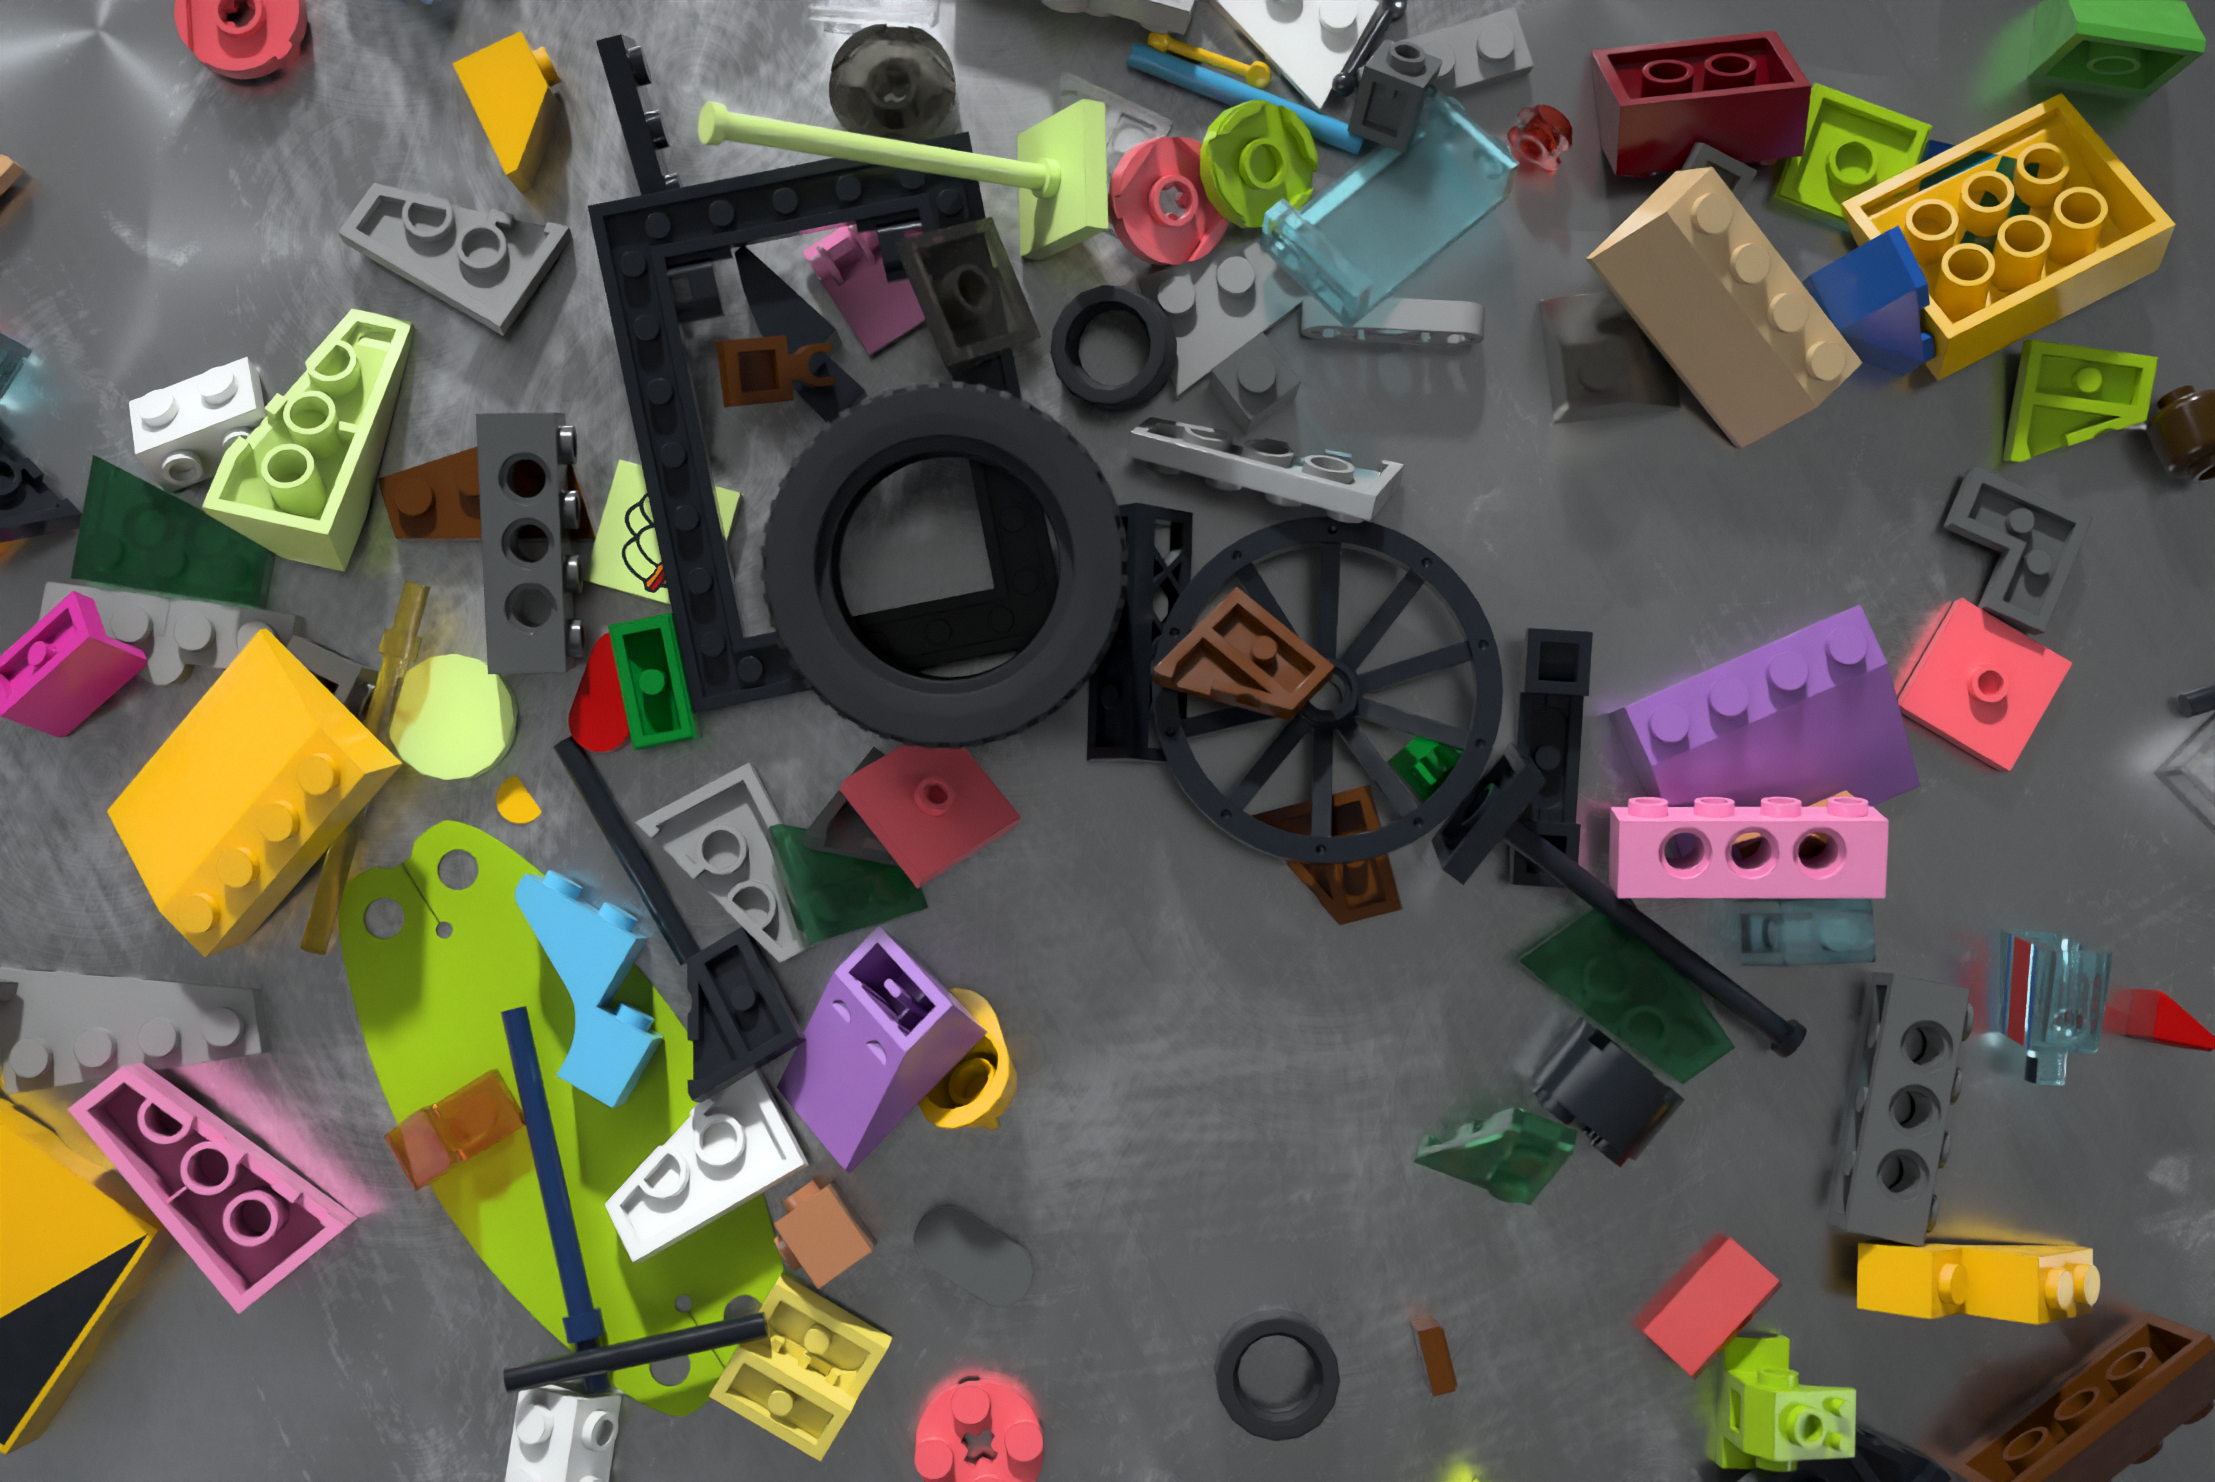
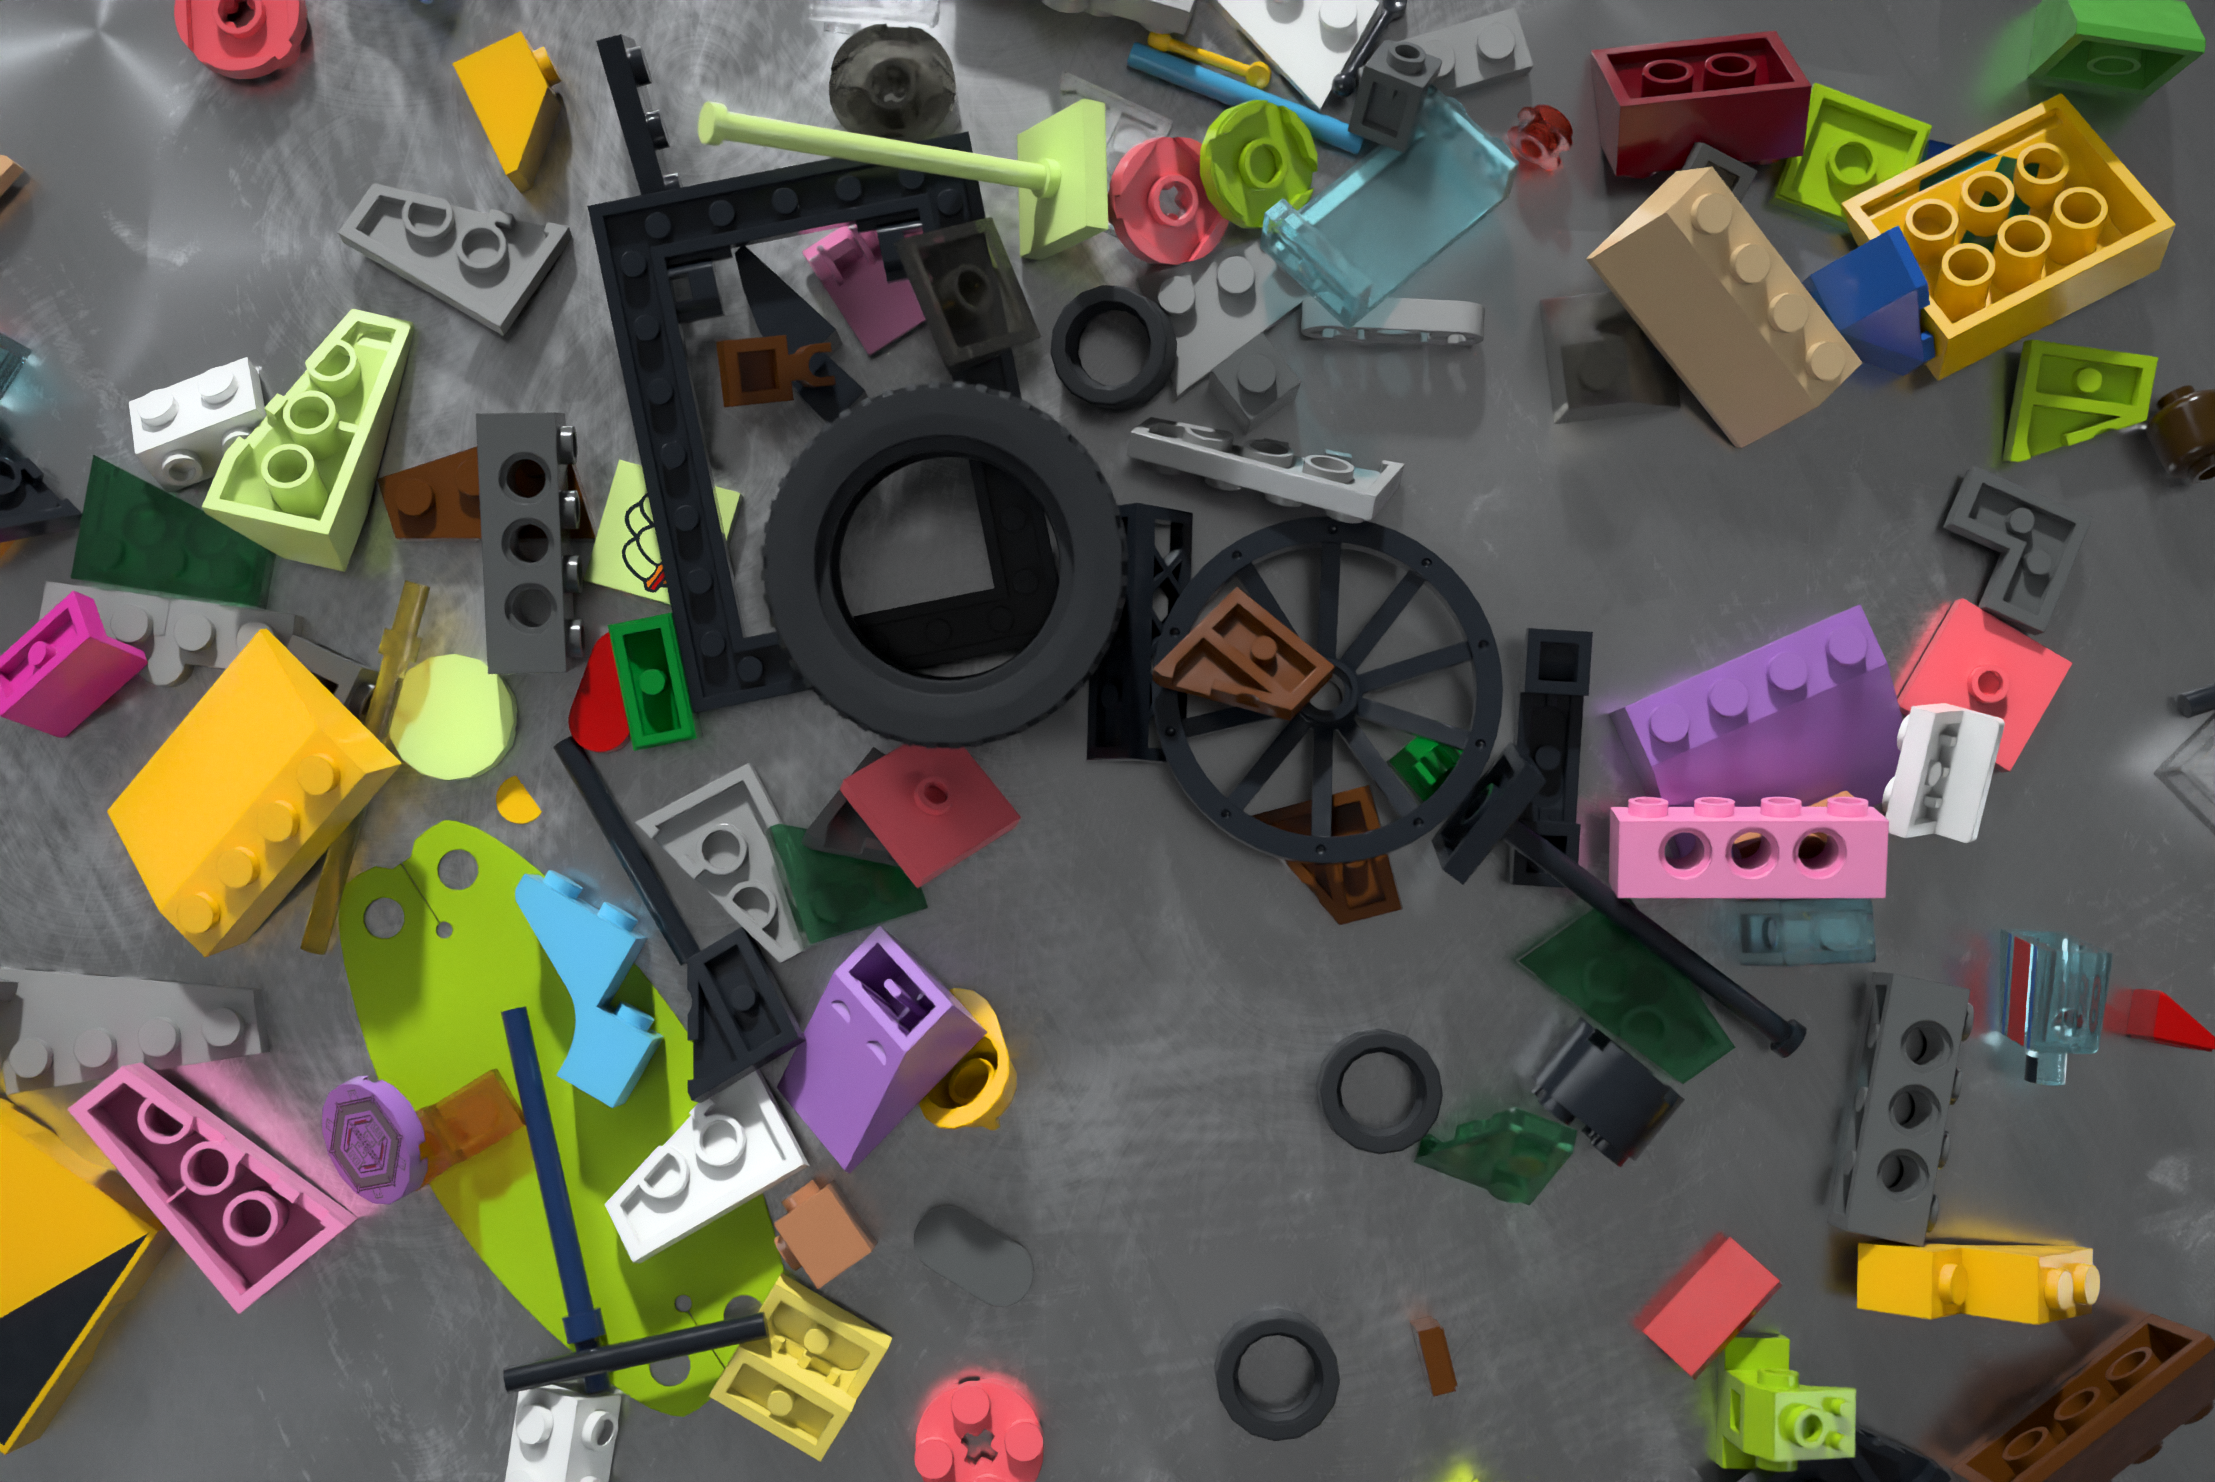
none -> medium lavender tile [322,1076,428,1205]
none -> black tyre [1316,1028,1443,1154]
none -> white bracket [1882,703,2005,843]

